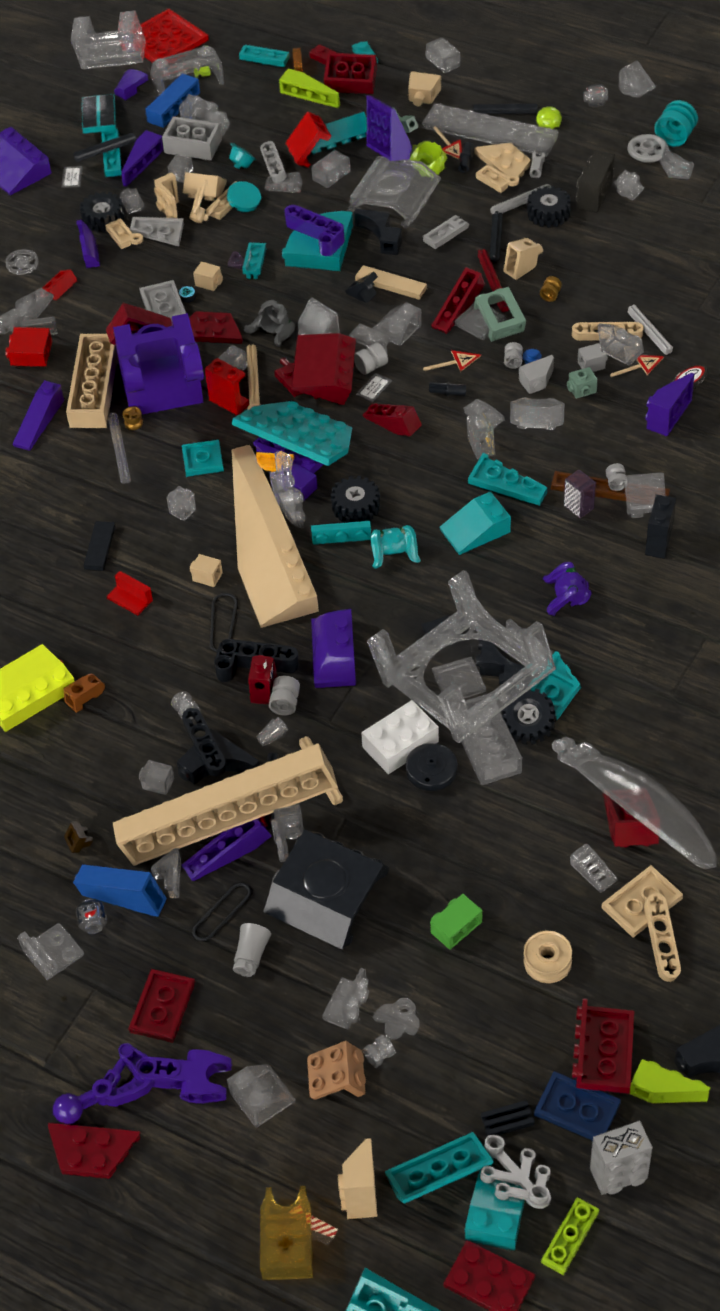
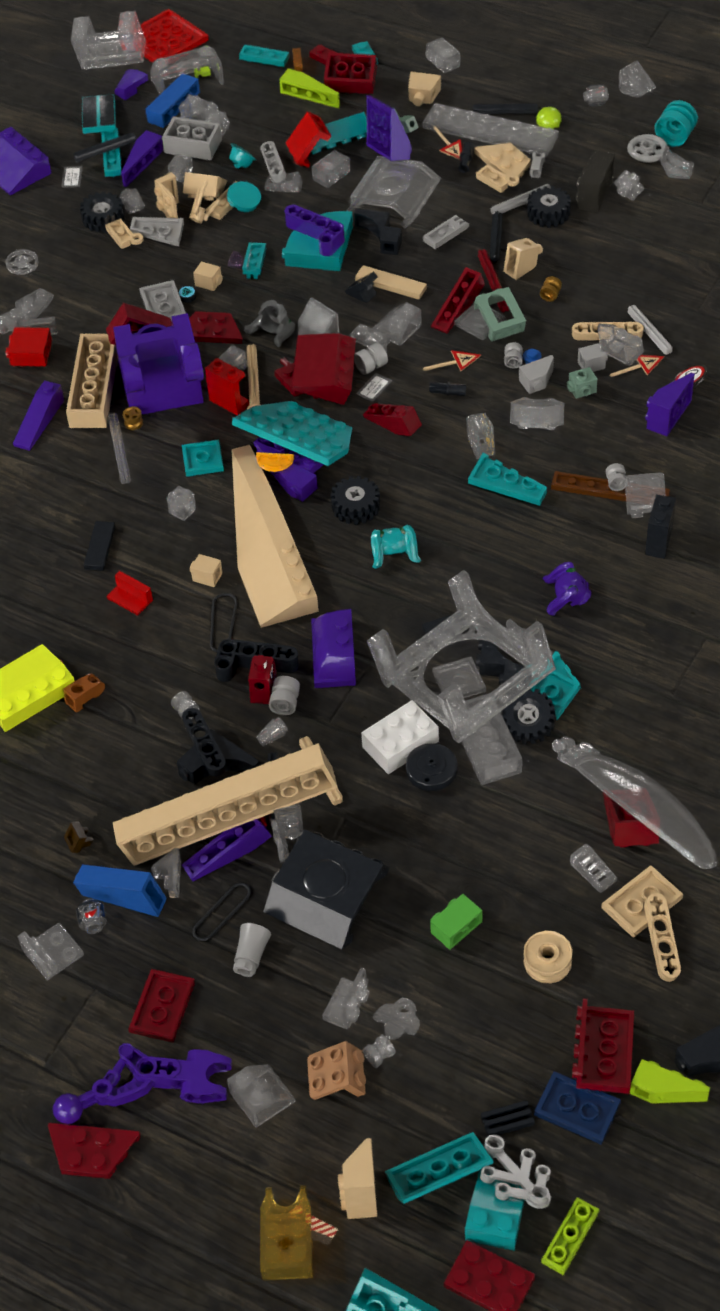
red slope [39,270,77,300] -> none
dark purple slope [77,220,100,268] -> none
clear brick [139,760,174,795] -> none
clear slope [270,451,306,529] -> none
teal plate [311,521,371,544] -> none
lime hair [407,141,447,179] -> none
teal slope [440,491,511,555] -> none
clear slope [463,399,505,429] -> none
panel [564,470,596,518] -> none
light grey brick [590,1121,652,1195] -> none

